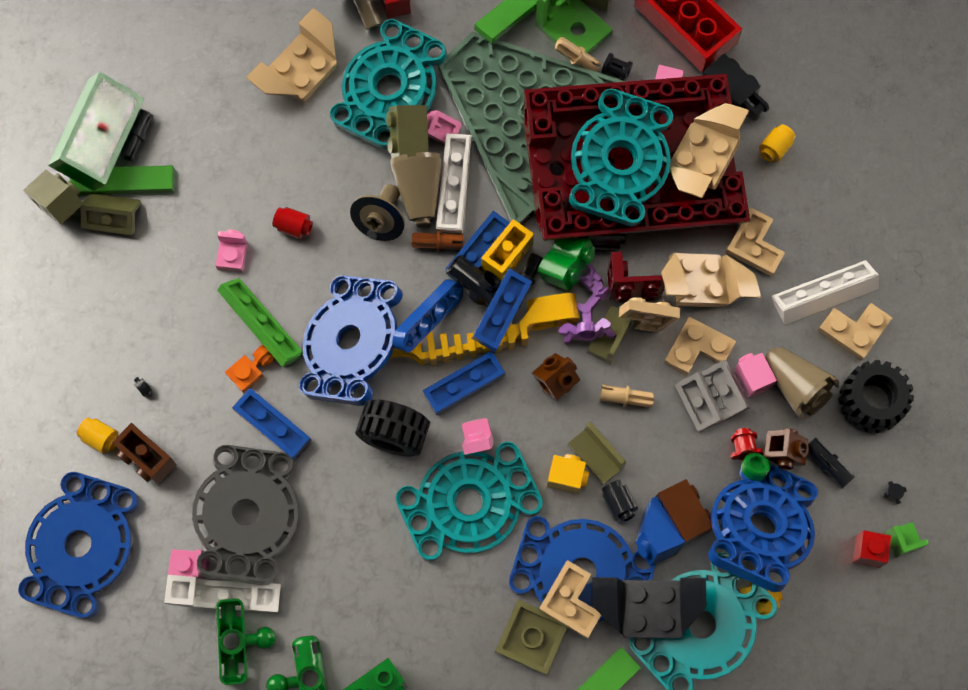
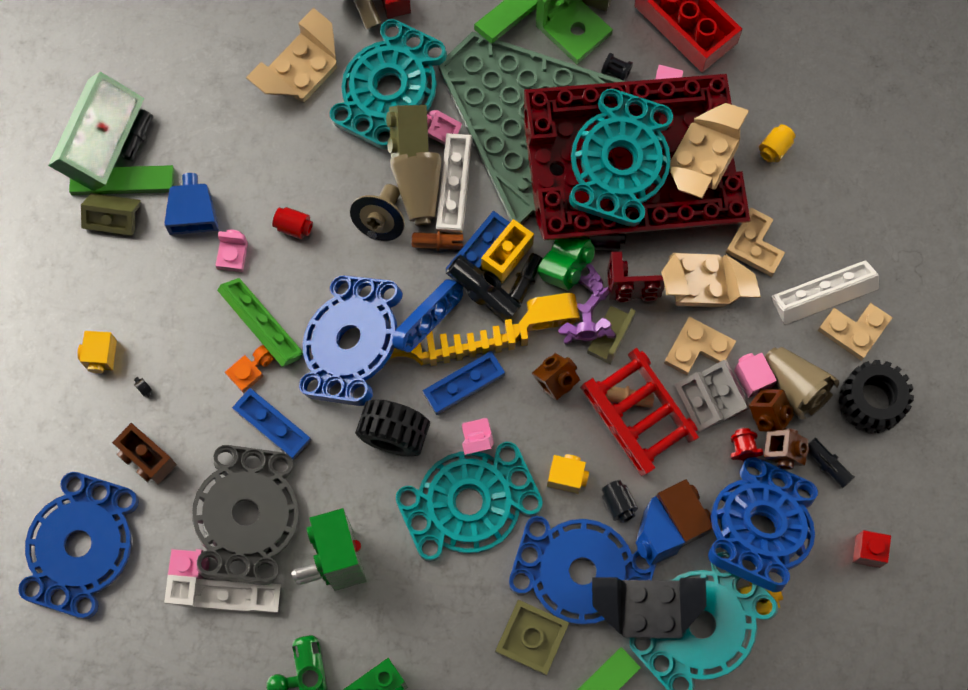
olive brick [23,170,84,225] -> none
yellow brick [77,417,118,454] -> none
green piece [215,598,276,685] -> none
blue plate [471,269,532,352] -> none
tan plate [539,560,601,639] -> none
tan axle [555,37,601,72] -> none
olive panel [568,422,626,486] -> none
tan plate [619,298,680,333] -> none
black brick [702,53,769,121] -> none
green tile [741,453,770,481] -> none
black piece [883,481,907,504] -> none
bright green panel [885,522,929,558] -> none
none -> yellow brick [77,331,117,373]
none -> blue torso [164,173,219,235]
none -> green piece [291,508,367,591]
none -> red fence [580,348,699,476]
none -> reddish brown brick [749,389,794,432]

